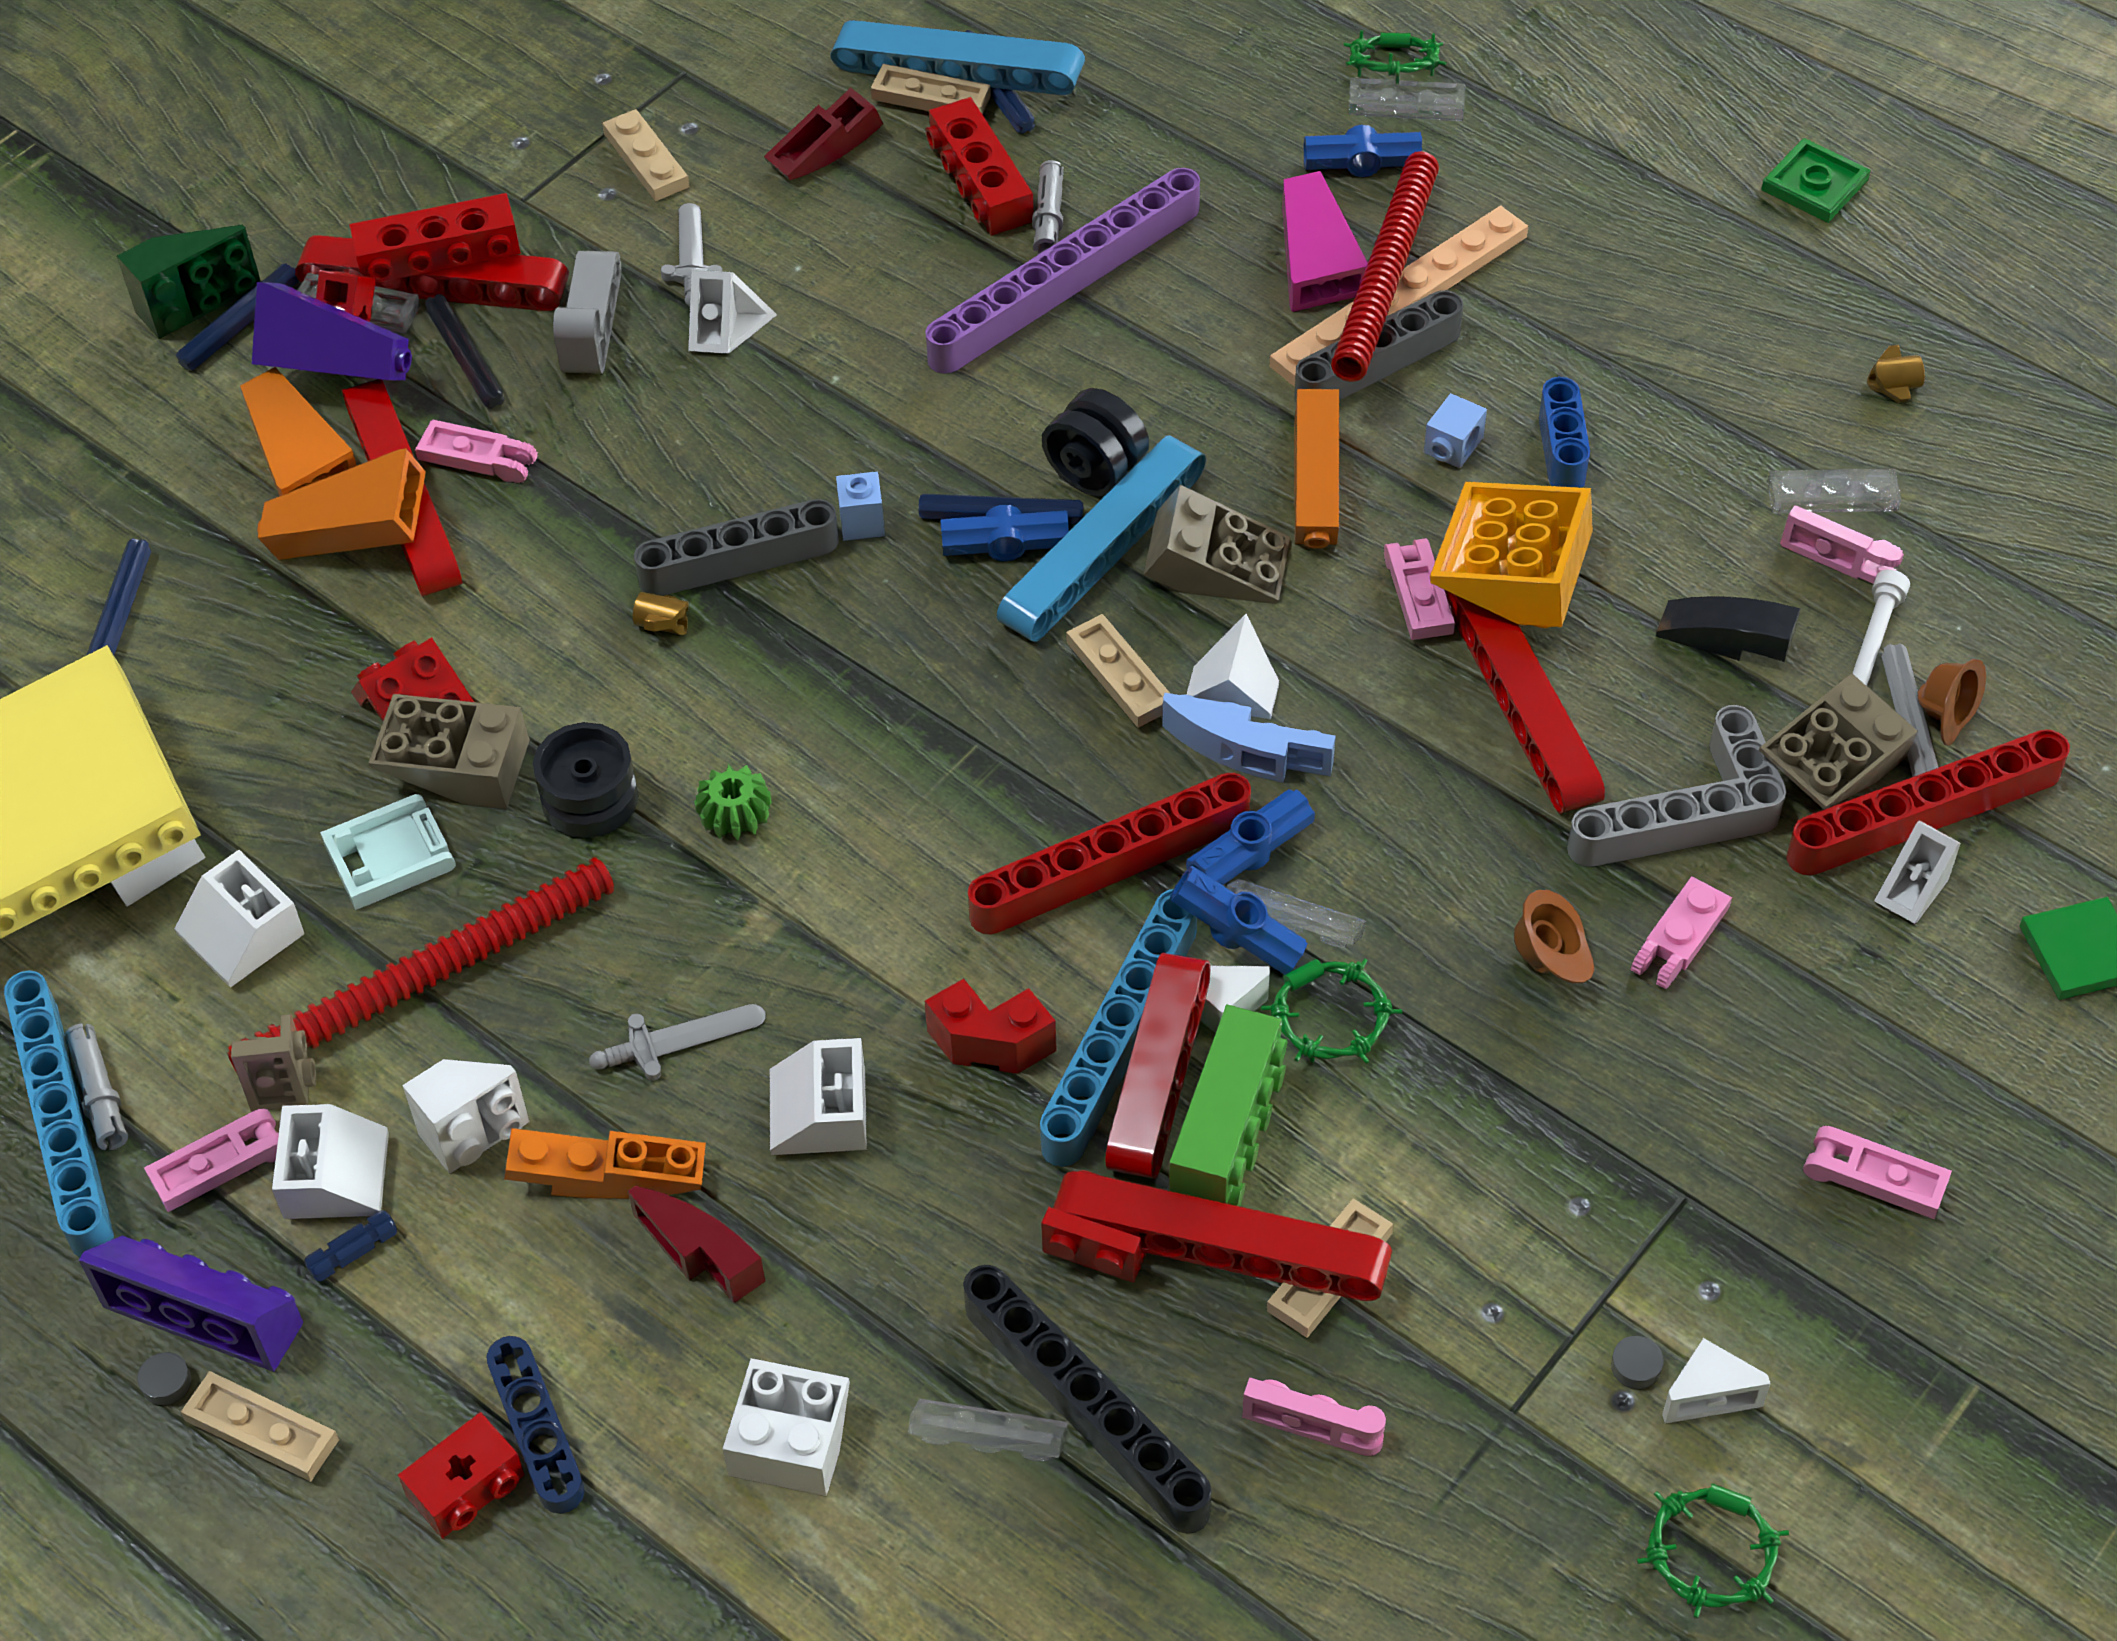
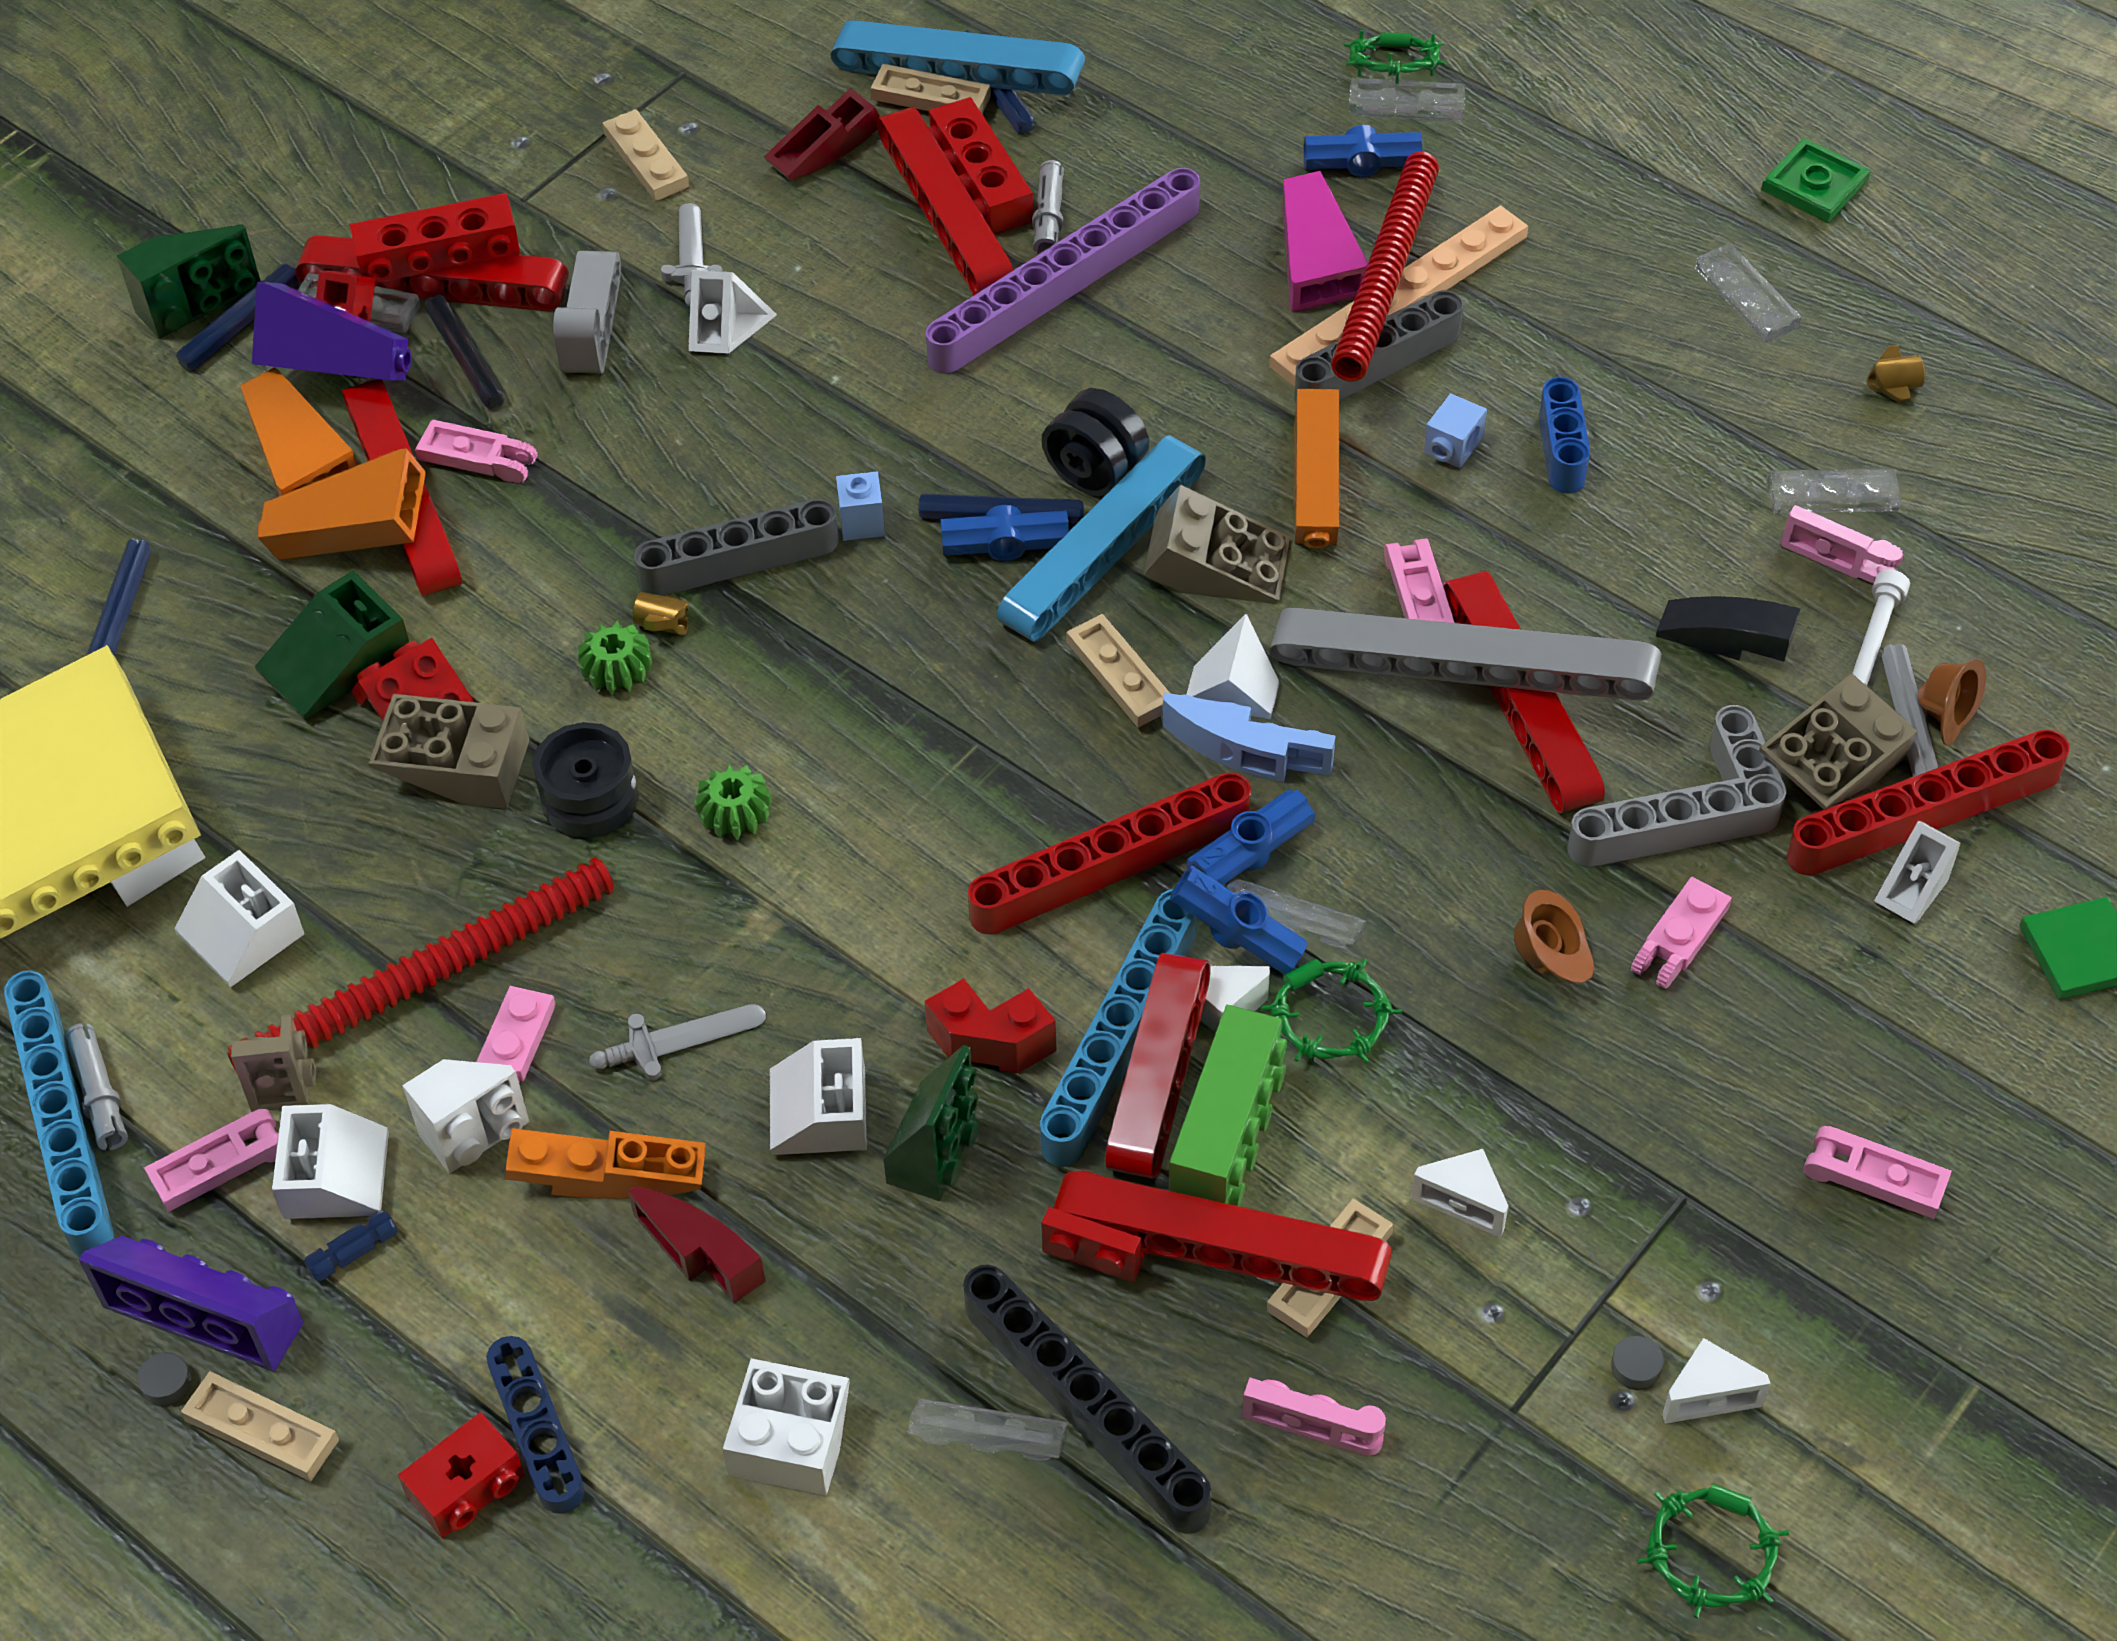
light aqua container [320,794,456,910] -> none
light orange slope [1430,482,1593,628] -> none
none -> dark green slope [255,570,409,720]
none -> bright pink hinge [477,986,556,1082]
none -> bright green gear [577,620,652,695]
none -> red beam [877,107,1014,296]
none -> dark green slope [883,1045,980,1201]
none -> light grey beam [1270,608,1662,701]
none -> white slope [1411,1149,1508,1238]
none -> clear plate [1696,243,1801,342]

